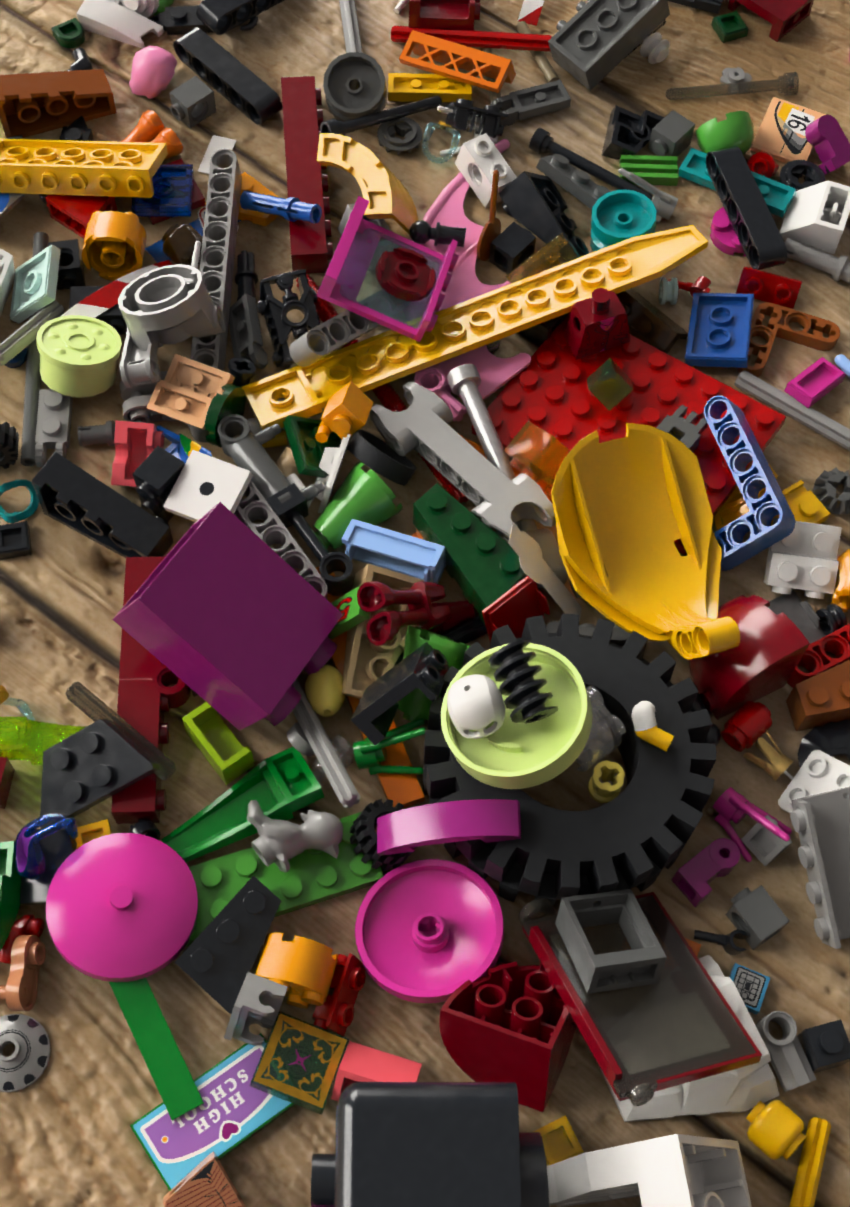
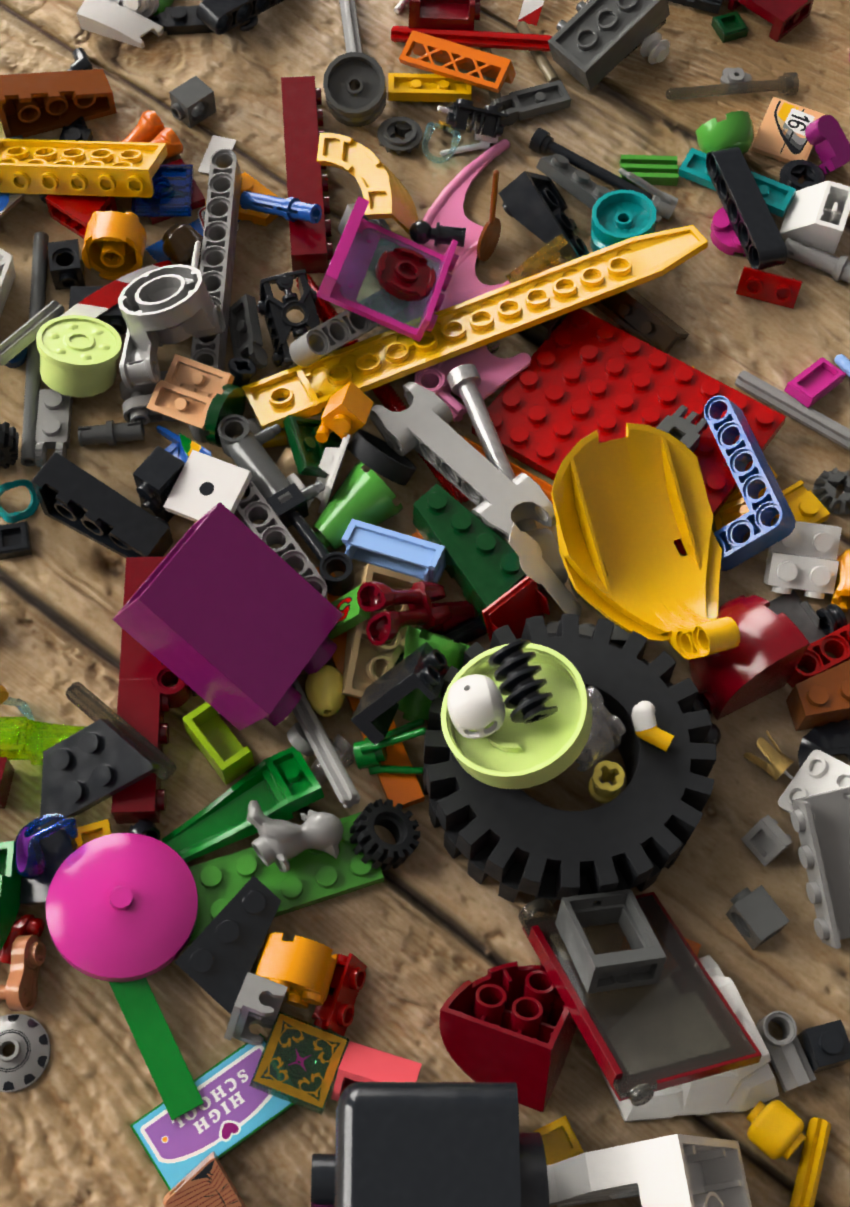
light aqua tile [10,245,61,324] -> none
dark green tile [51,17,85,48] -> none
coral cylinder [111,420,164,487] -> none
bright pink hair [129,46,177,99] -> none
black beam [173,27,283,125] -> none
black axle [234,250,258,303] -> none
black piece [320,96,442,136] -> none
dark pink dish [355,859,504,1003] -> none
magenta slope [377,799,521,856] -> none
white brick [455,133,517,208] -> none
black brick [489,222,536,277] -> none
clear orange brick [504,421,570,498] -> none
dark red torso [564,288,630,360] -> none
panel [587,358,633,411] -> none
black slope [602,105,664,159] -> none
dark grey brick [648,110,695,156] -> none
light aqua bush [659,277,678,305] -> none
red hand [668,276,711,297] -> none
magenta leg [671,838,740,908] -> none
blue tile [685,293,754,368] -> none
black hand [694,929,748,955] -> none
dark pink plant [713,787,792,862] -> none
red brick [721,701,773,752] -> none
tile [729,963,770,1015] -> none
dark orange beam [737,302,840,377] -> none
red plate [747,152,779,178] -> none

